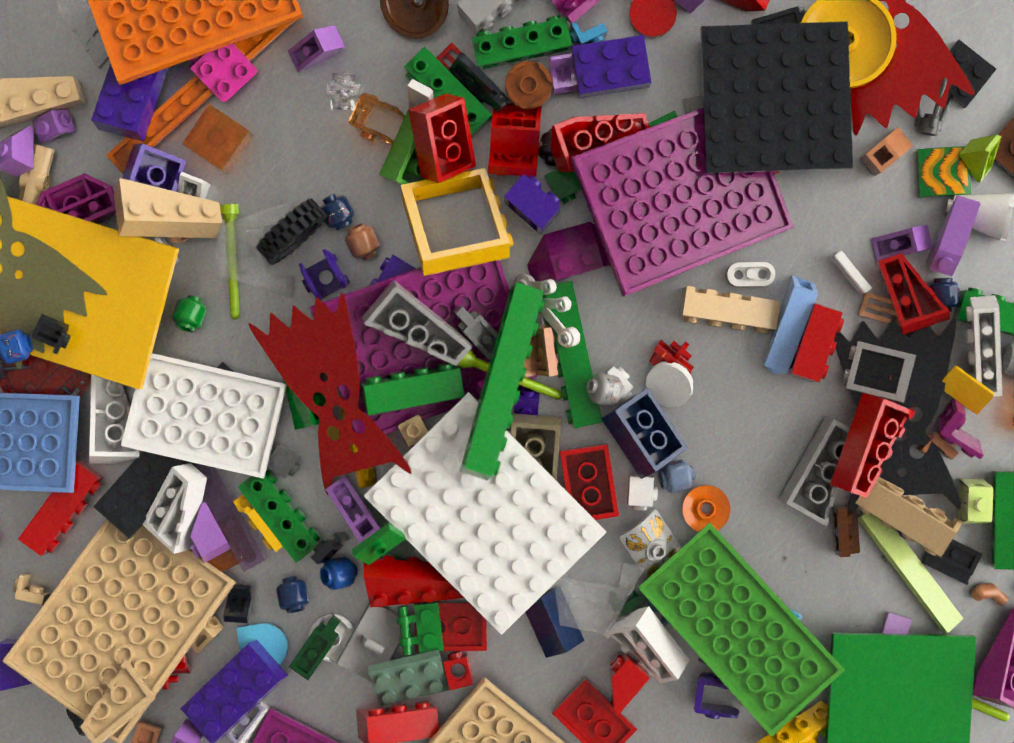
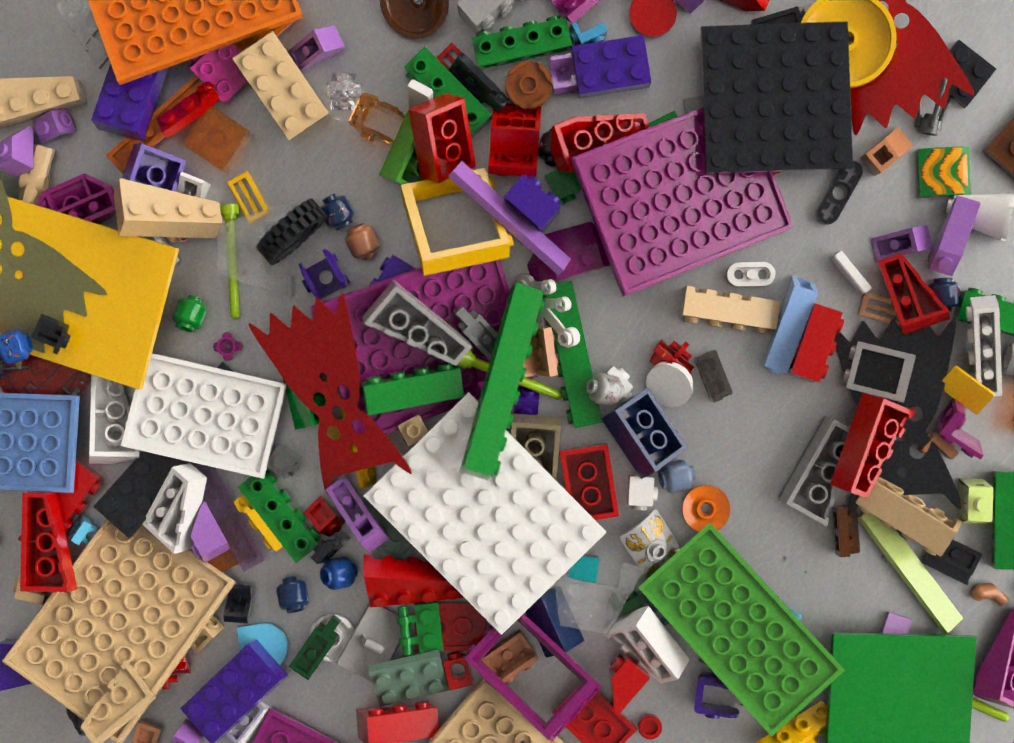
green plate [352,523,405,565] -> none
lime slope [959,134,1001,183] -> none
none -> red wedge [20,491,78,592]
none -> medium azure tile [68,513,98,545]
none -> red hinge [156,82,219,138]
none -> magenta plate [213,332,242,361]
none -> yellow tile [227,171,271,225]
none -> tan brick [232,30,329,140]
none -> red bracket [303,496,346,537]
none -> medium lavender tile [448,161,571,275]
none -> magenta door [465,614,602,742]
none -> nougat bracket [481,629,538,684]
none -> teal brick [567,554,599,583]
none -> red tile [638,714,662,740]
none -> clear smoke bracket [693,350,733,403]
none -> black beam [816,161,863,225]

